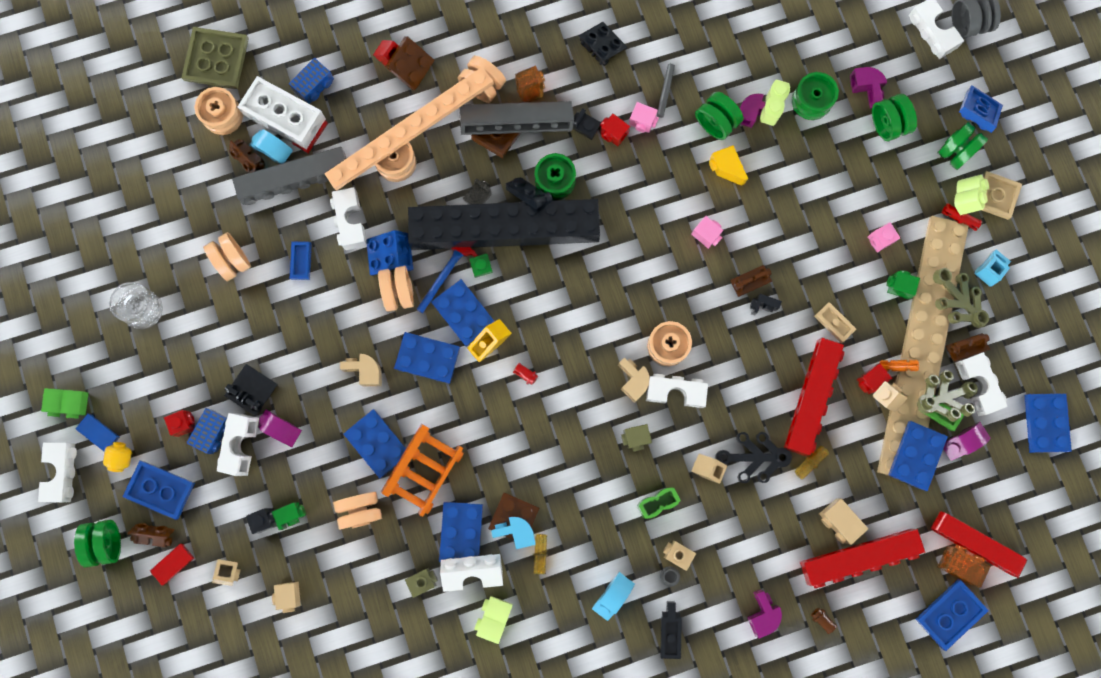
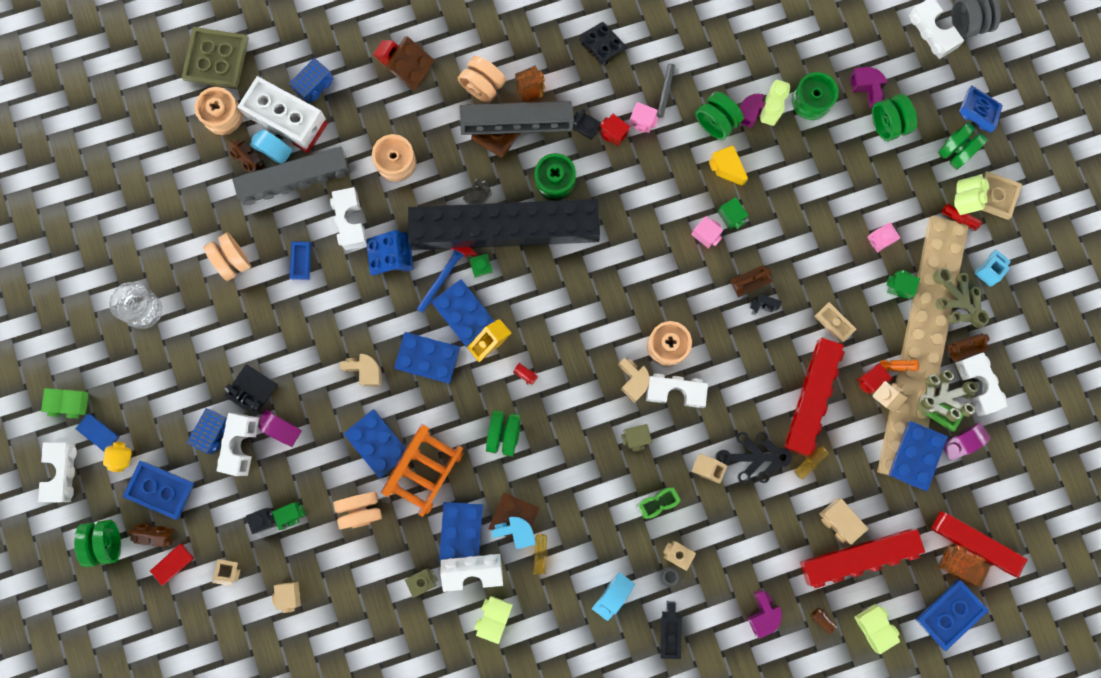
red brick [164,410,196,437] -> none
light nougat plate [325,66,494,191] -> none
light nougat wheel [378,266,414,312] -> none
black plate [506,177,553,209] -> none
blue plate [1024,394,1072,453] -> none
none -> green wheel [486,410,521,457]
none -> green brick [717,197,749,230]
none -> yellowish green brick [854,605,900,654]

